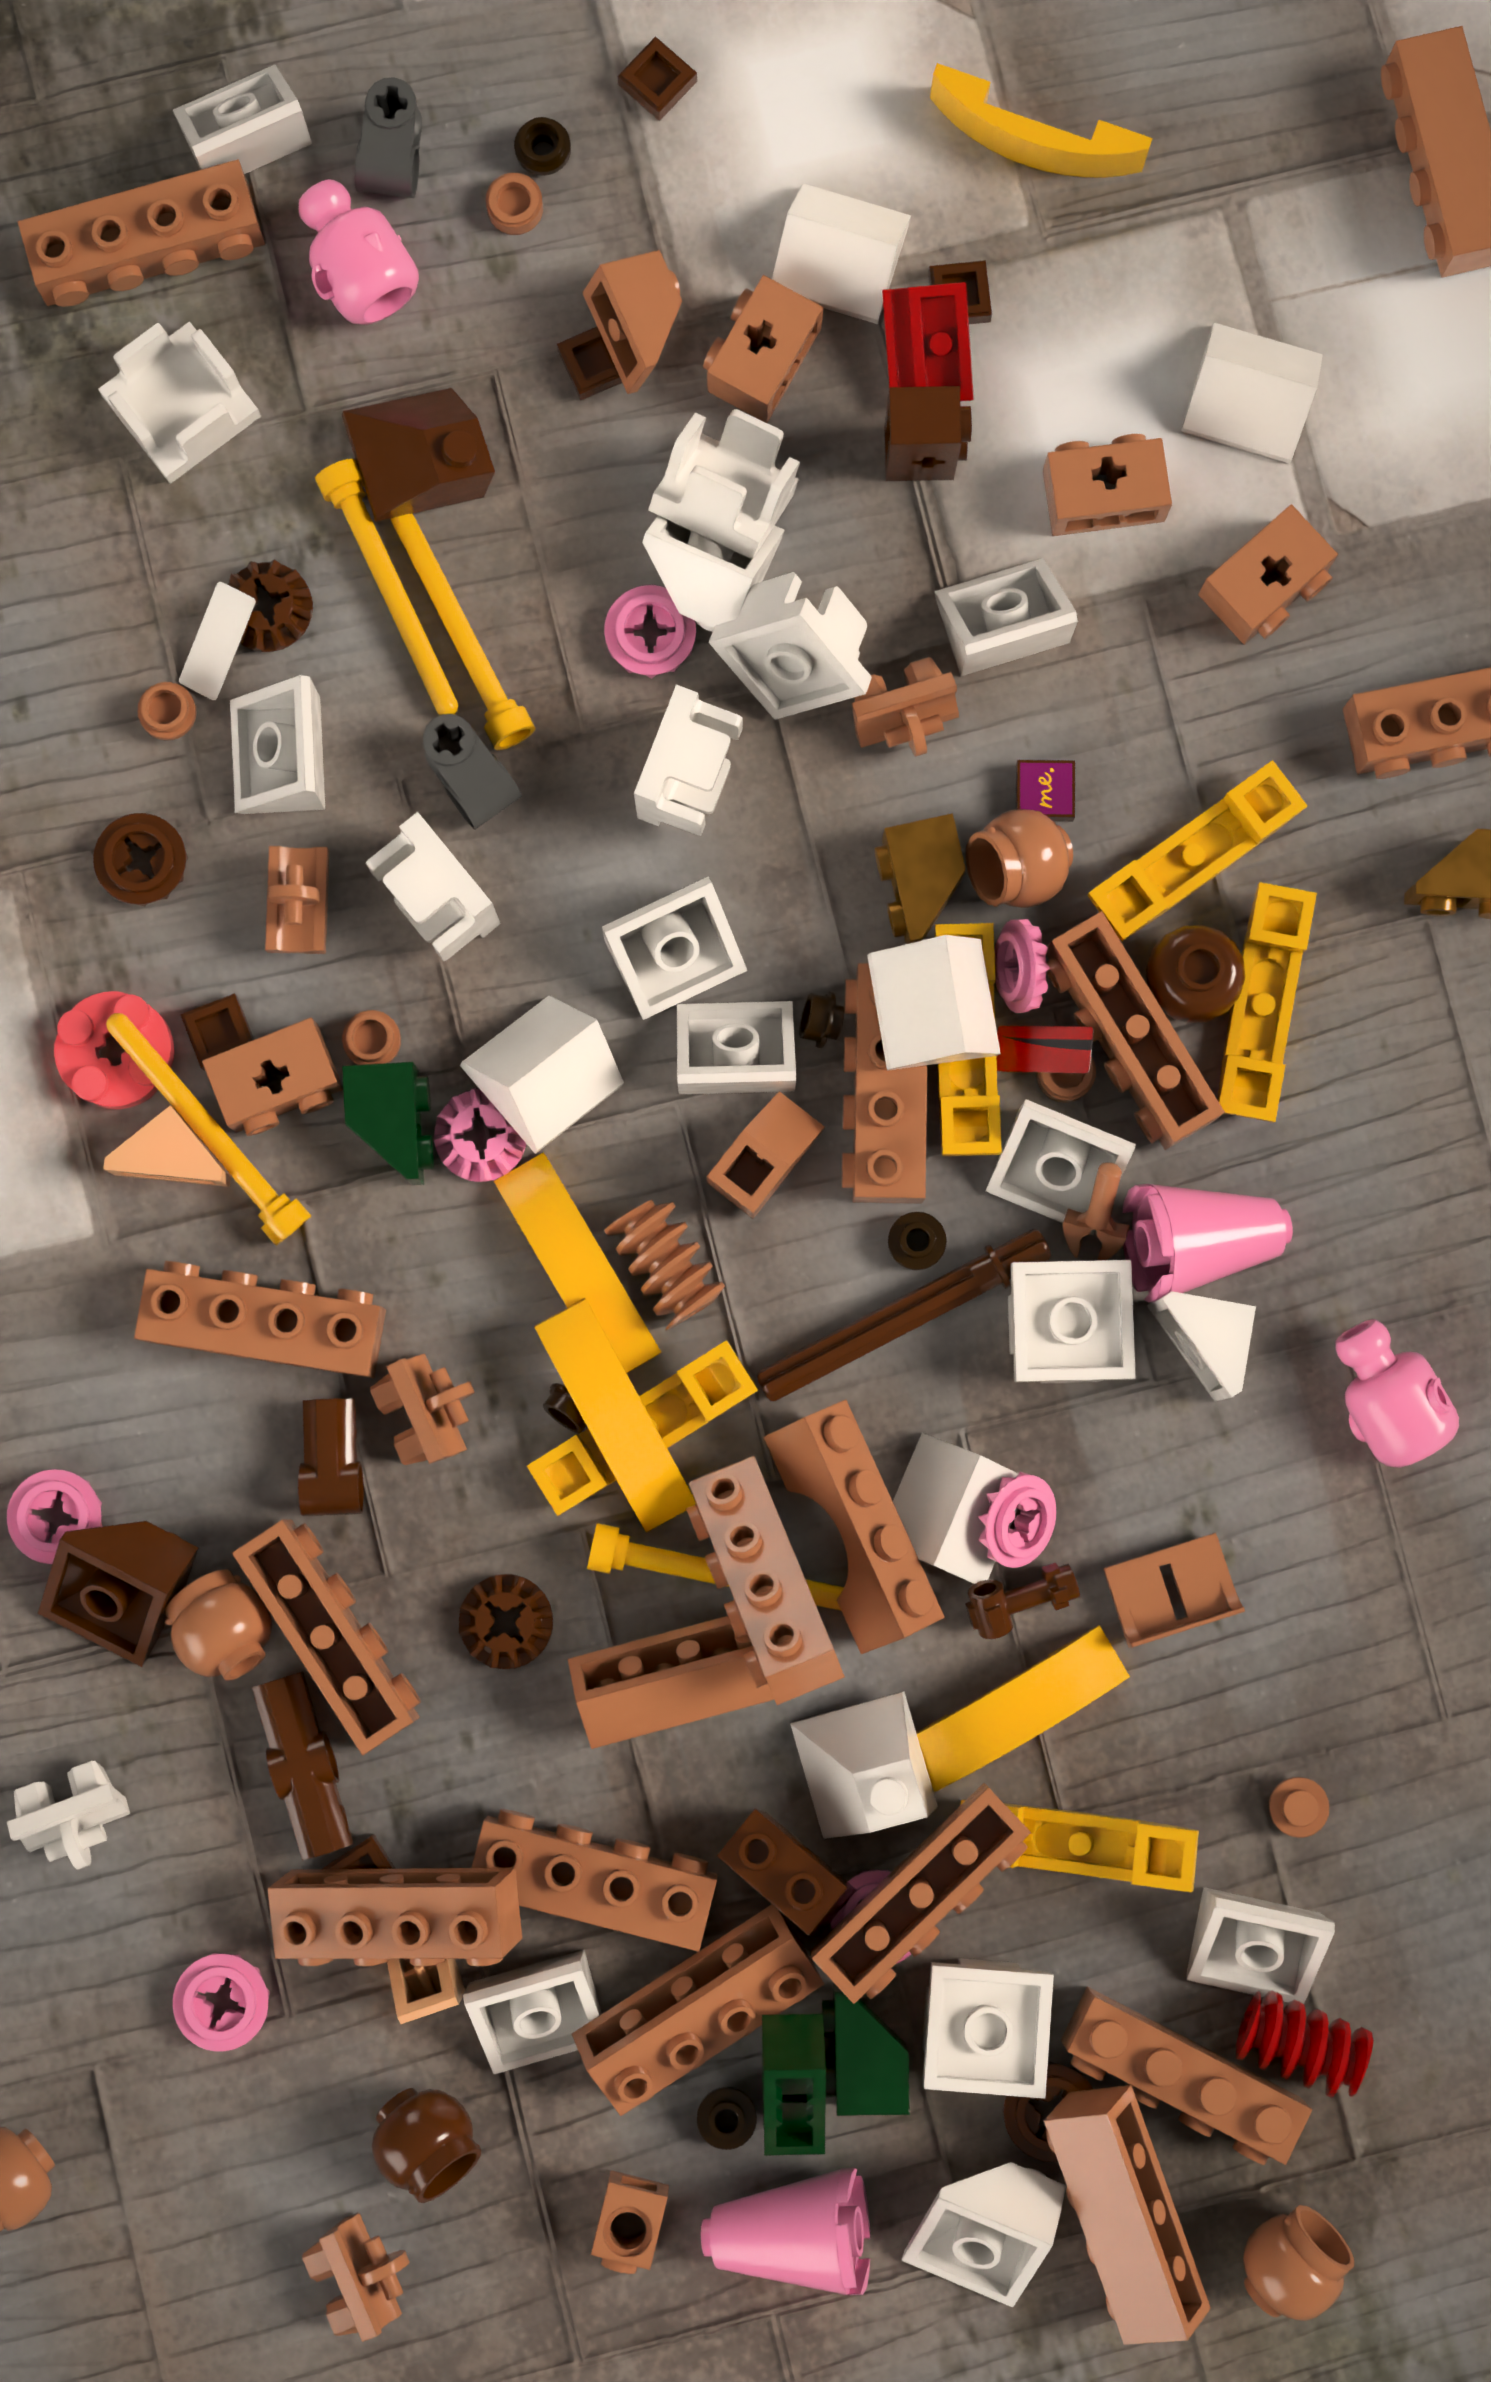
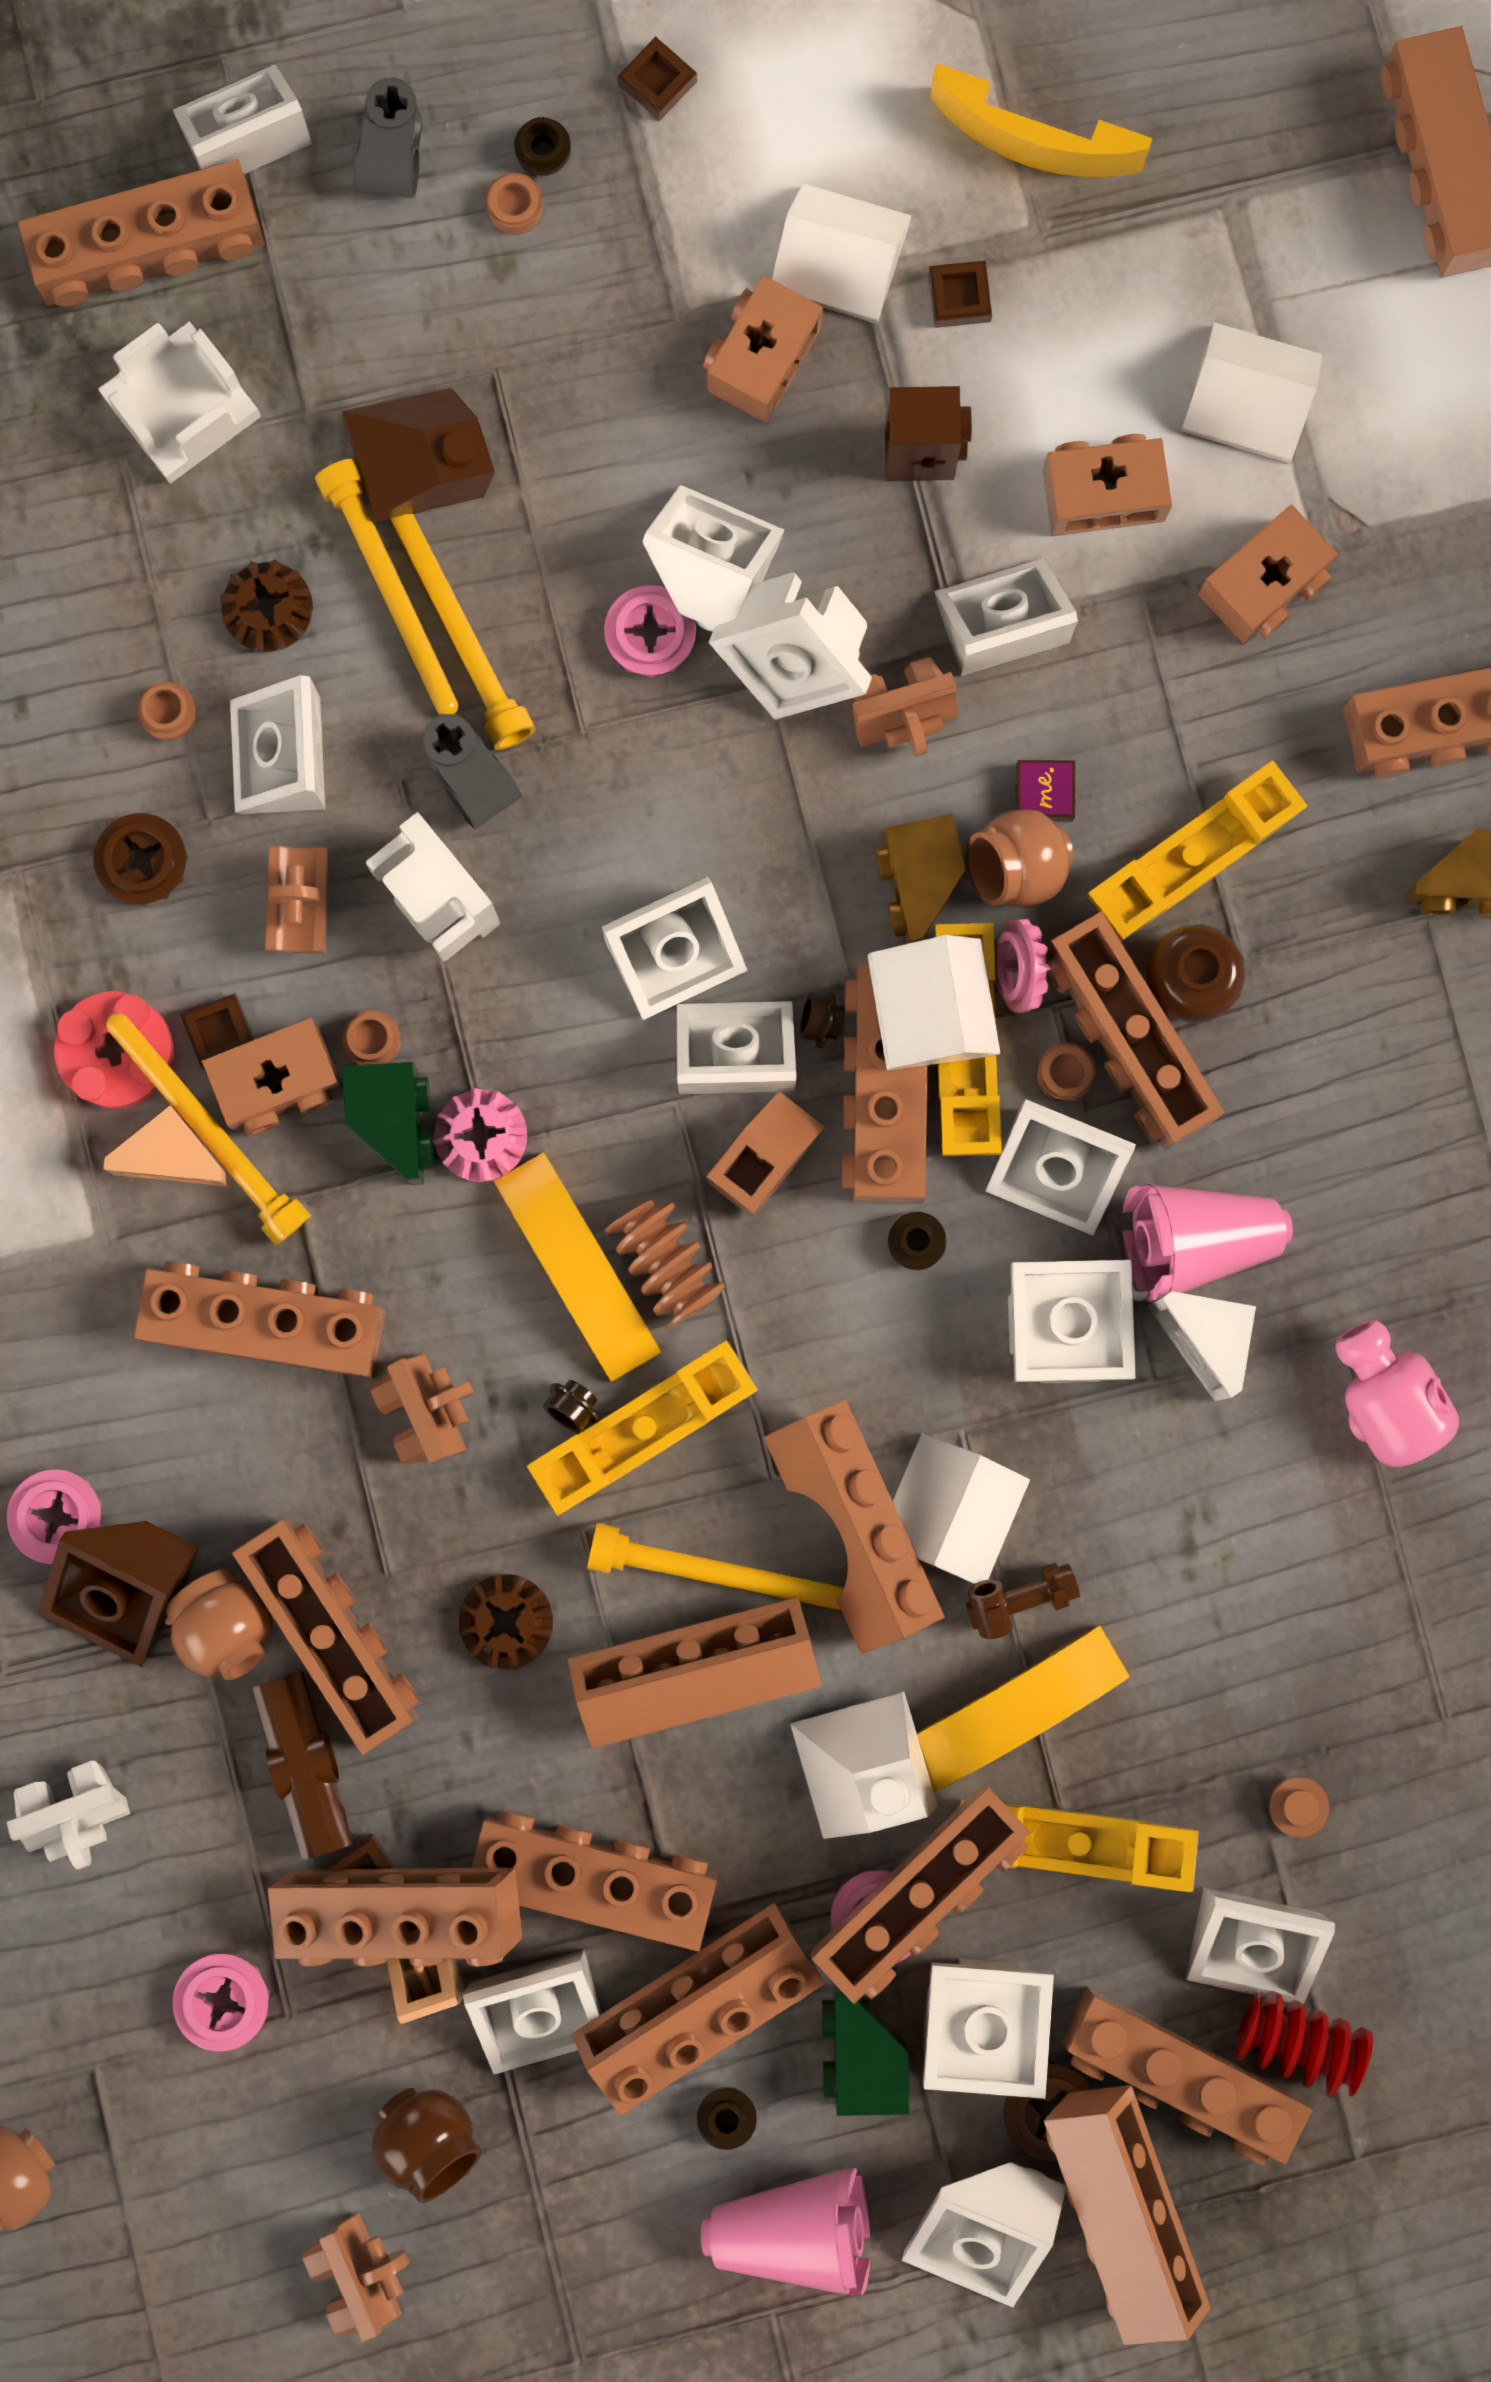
white sticker [179,582,256,700] -> none
reddish brown piece [298,1398,364,1516] -> none
bright pink piece [299,179,419,325] -> none
white slope [460,996,624,1154] -> none
yellow slope [534,1298,696,1532] -> none
reddish brown tile [557,327,622,401] -> none
nougat slope [583,250,682,394] -> none
nougat brick [591,2170,669,2274] -> none
white panel [634,685,743,836] -> none
white panel [648,409,800,560] -> none
nougat brick [686,1456,845,1705] -> none
reddish brown brick [717,1809,857,1937] -> none
reddish brown axle [757,1229,1051,1401] -> none
dark green brick [762,2014,826,2156] -> none
red plate [882,282,974,401] -> none
bright pink gear [978,1472,1056,1568] -> none
red sticker [996,1026,1094,1073] -> none
nougat bar [1063,1162,1130,1260] -> none
nougat piece [1103,1533,1245,1648] -> none
yellow slope [1217,882,1317,1123] -> none
nougat piece [1243,2205,1354,2321] -> none

